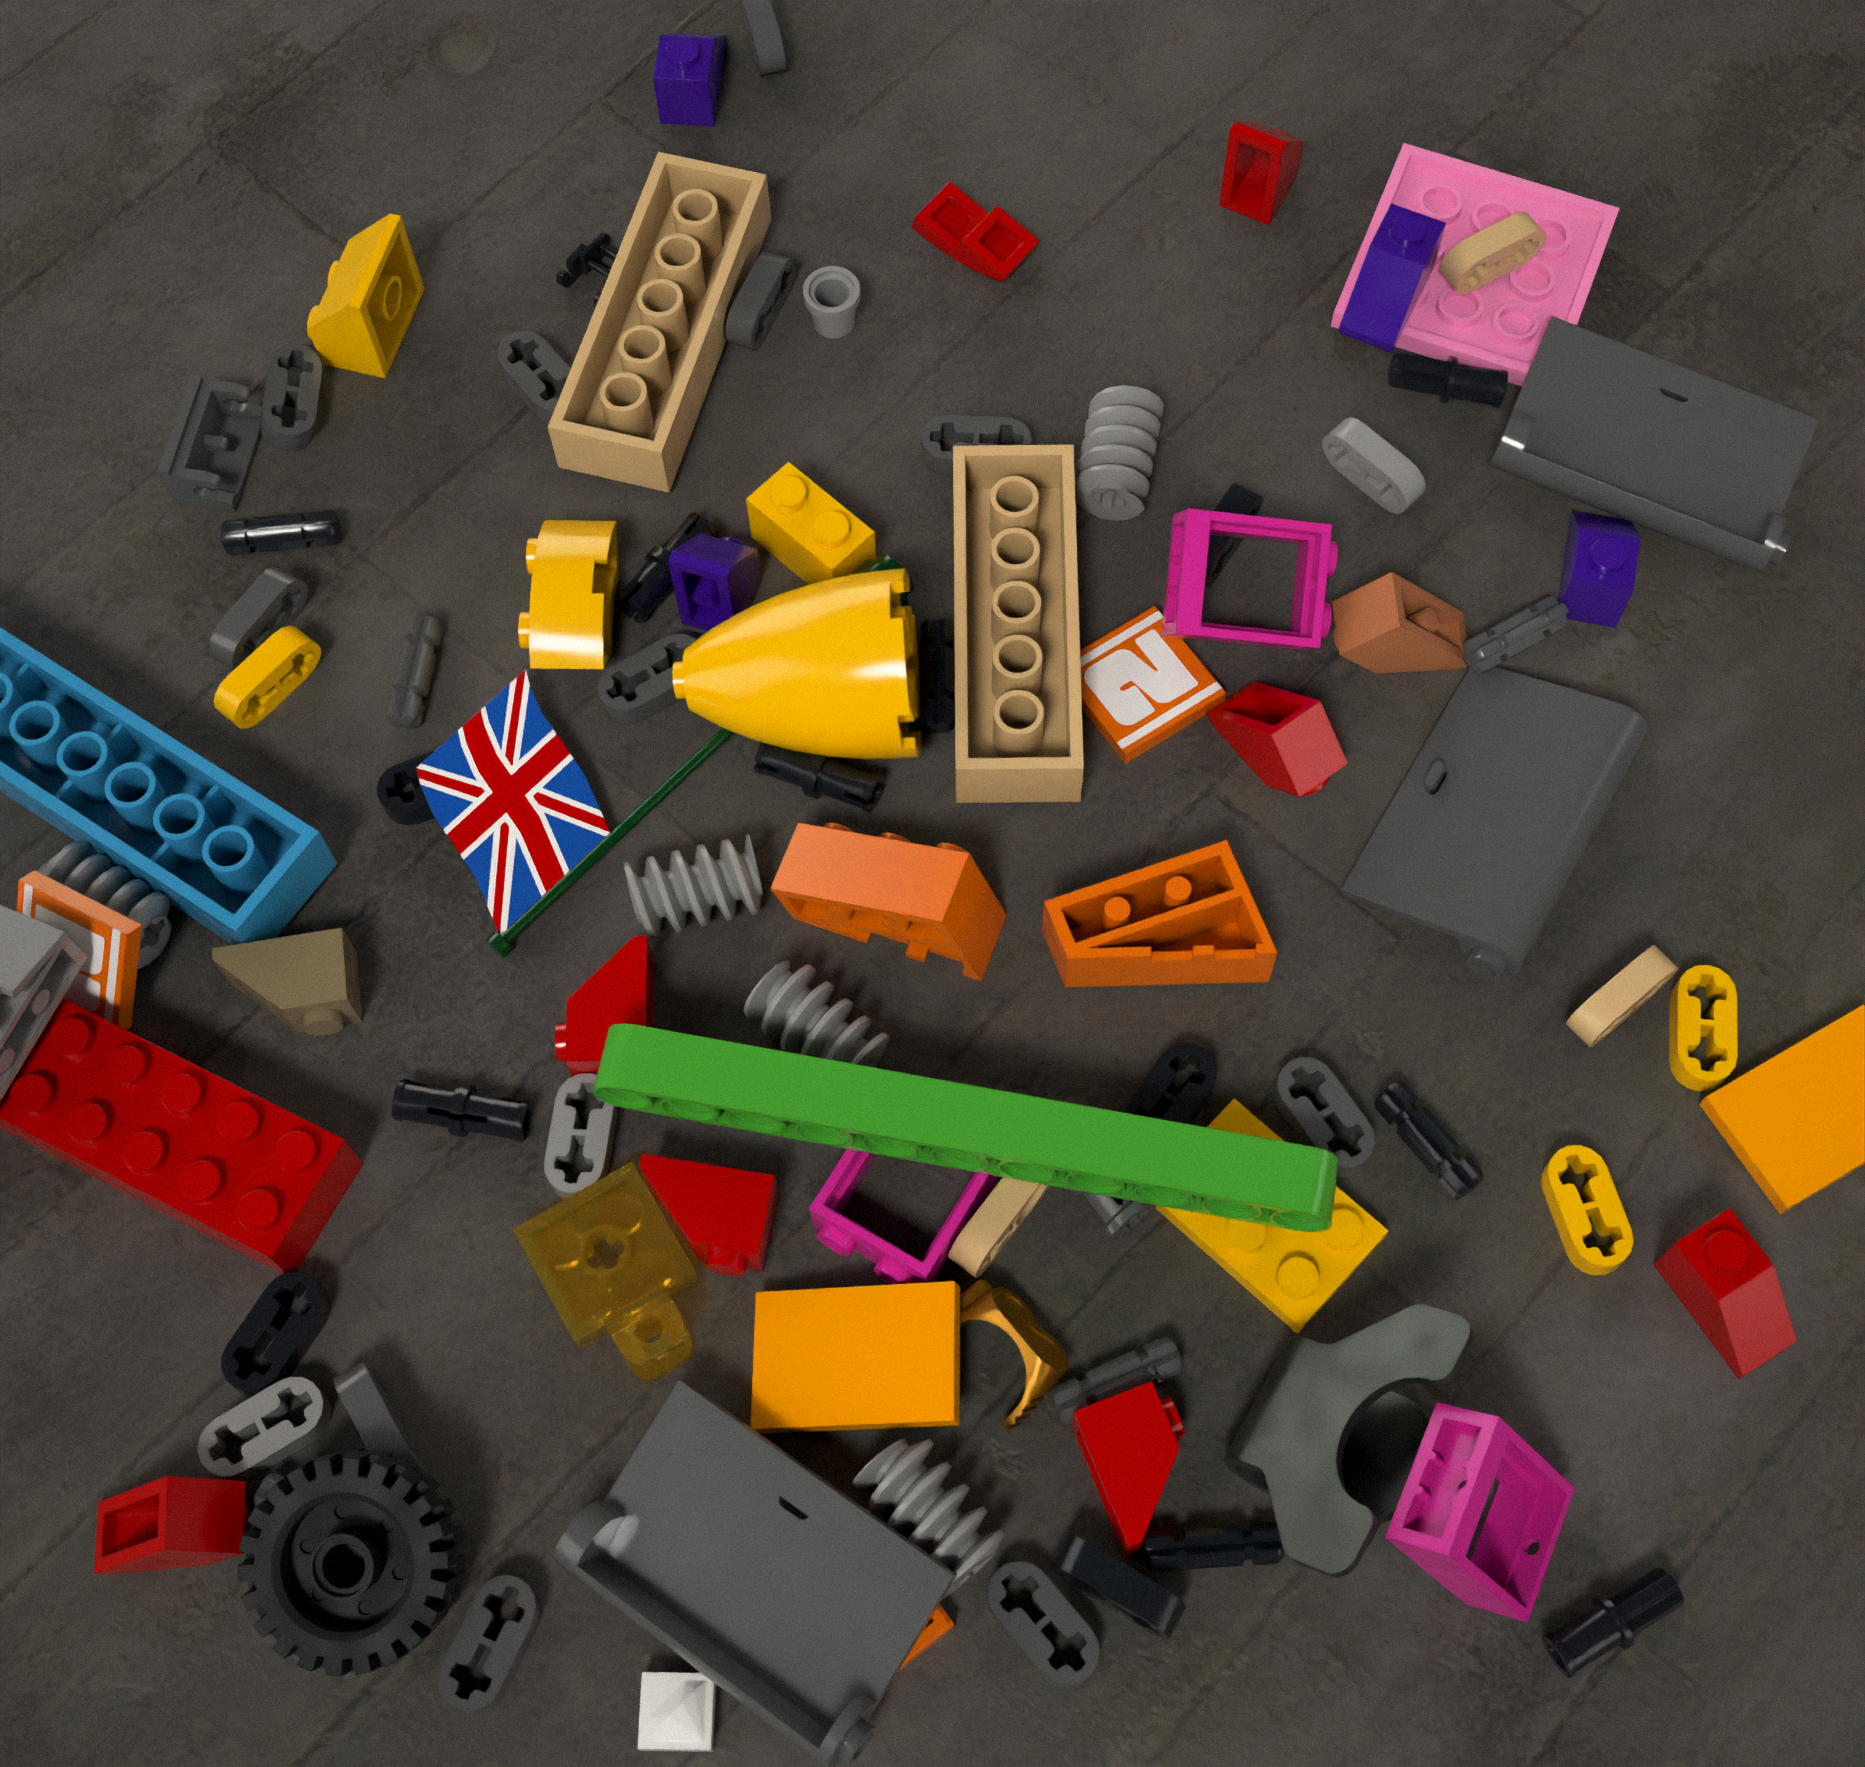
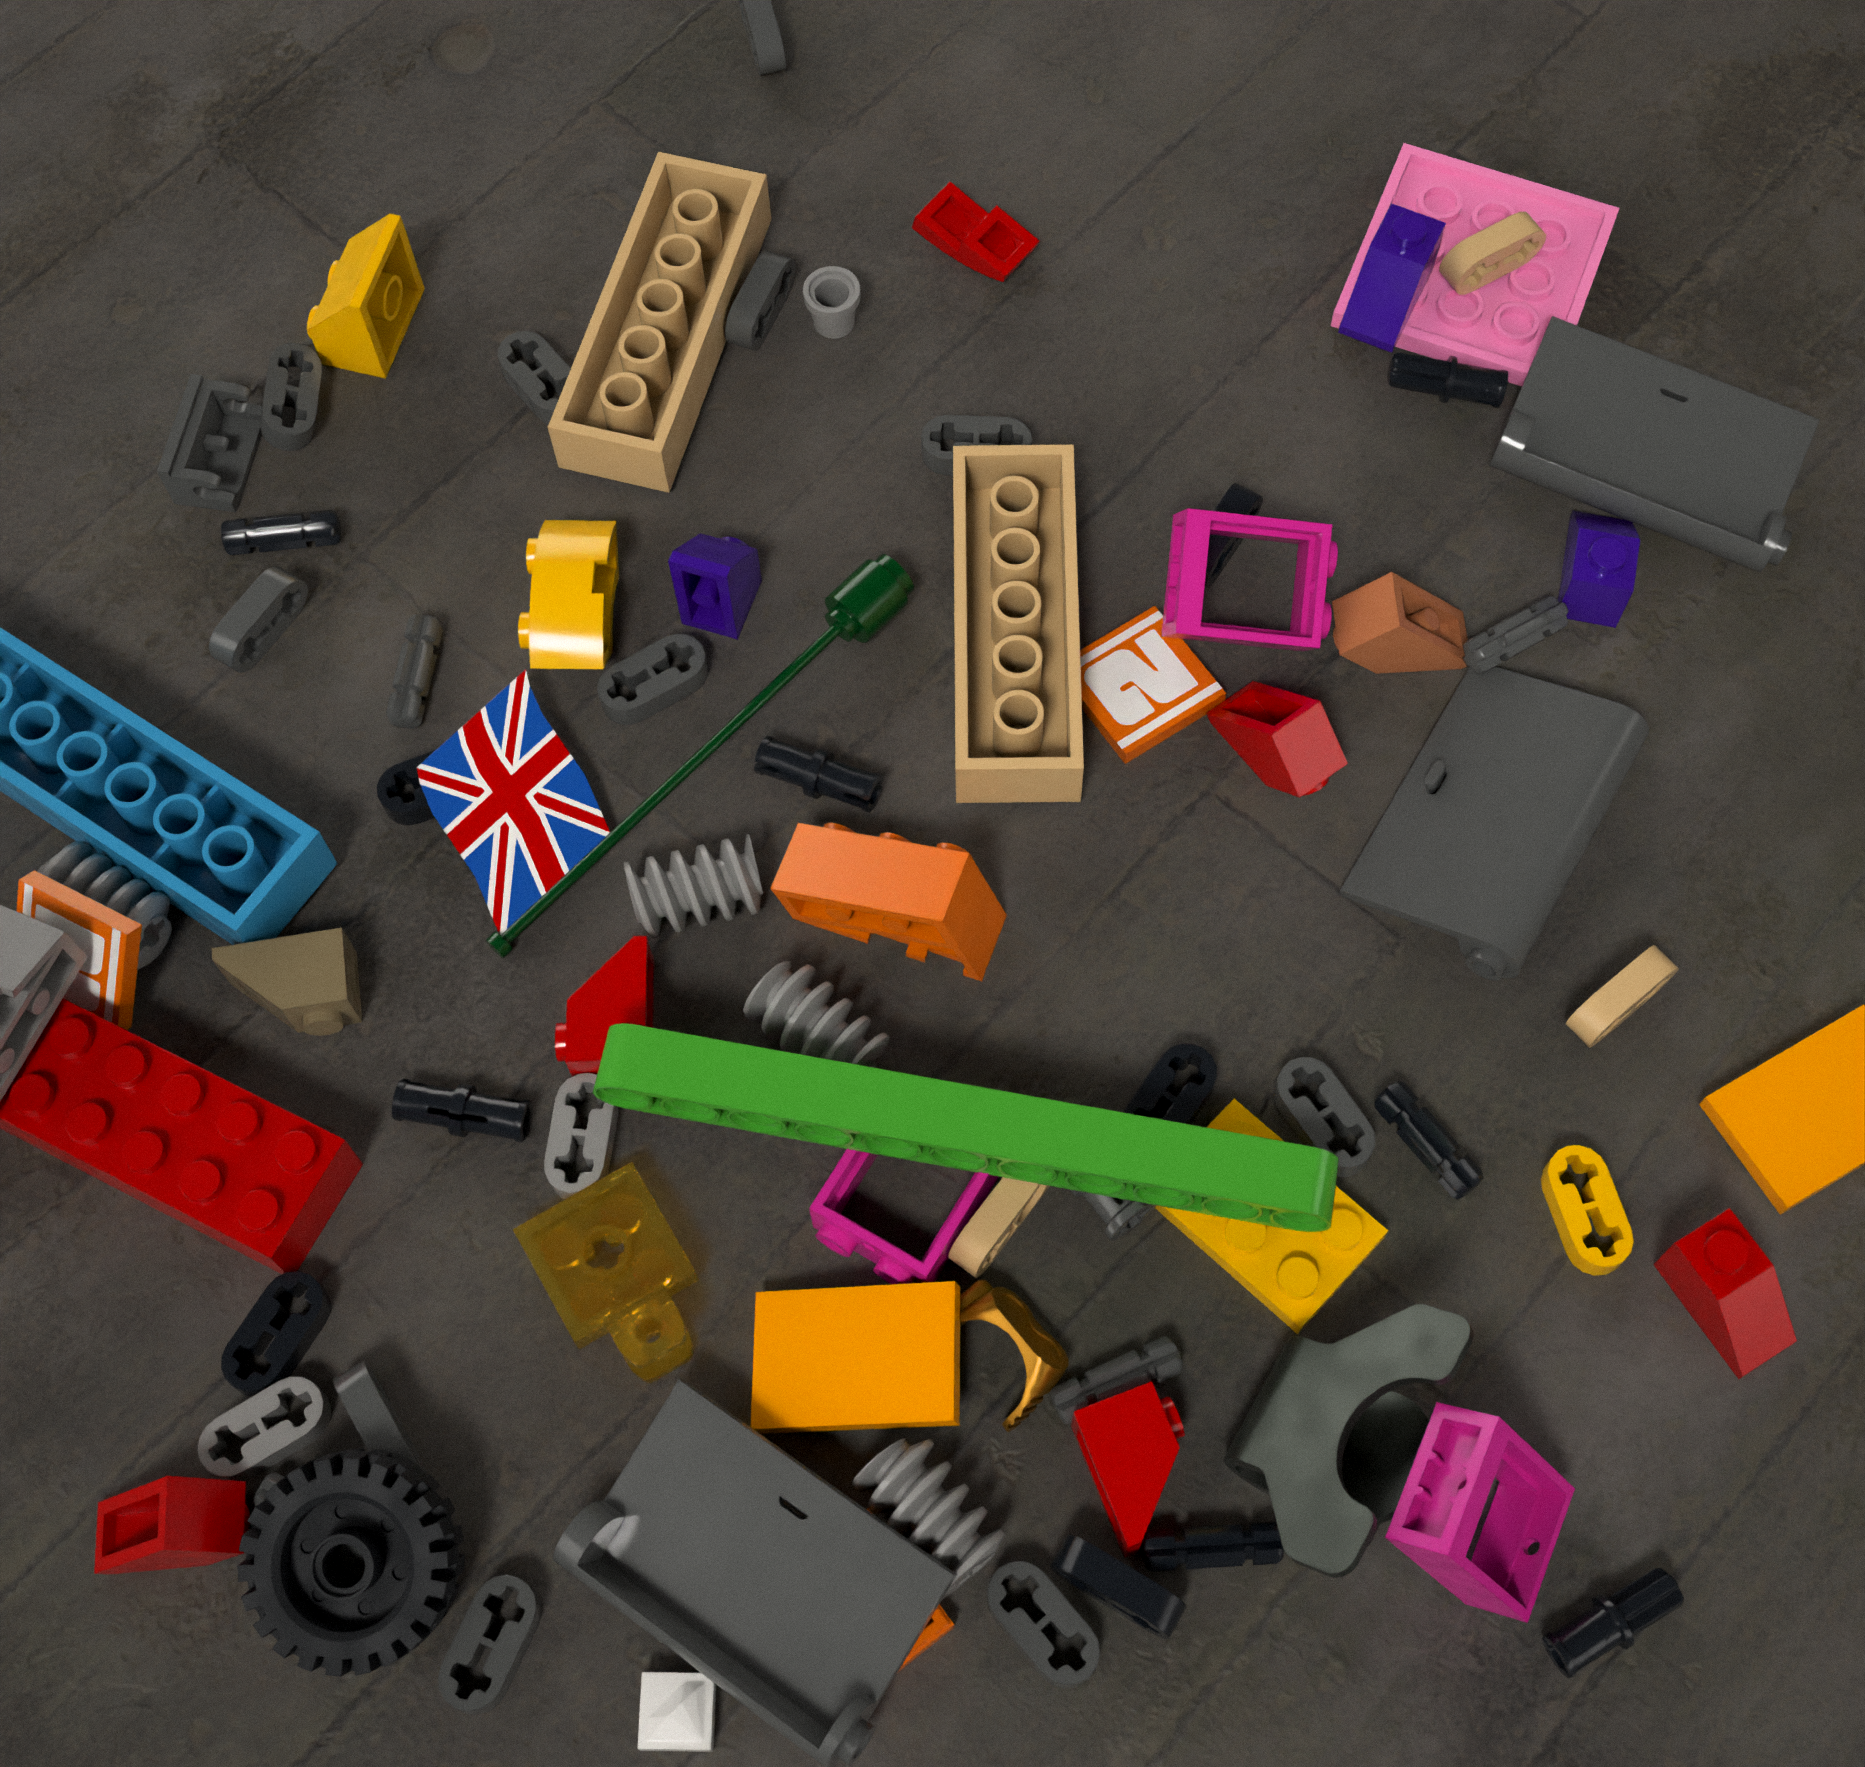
yellow beam [213,625,321,729] -> none
black piece [556,232,618,306] -> none
black pin [614,512,719,624] -> none
red slope [639,1153,779,1277] -> none
dark purple slope [653,32,727,127] -> none
yellow cylinder [672,568,922,759] -> none
yellow brick [746,462,876,585] -> none
black axle [921,618,955,733] -> none
orange wedge [1042,840,1278,988] -> none
light grey piece [1075,385,1164,521] -> none
red slope [1219,121,1303,226] -> none
light grey beam [1322,417,1426,514] -> none
yellow beam [1669,965,1738,1092] -> none

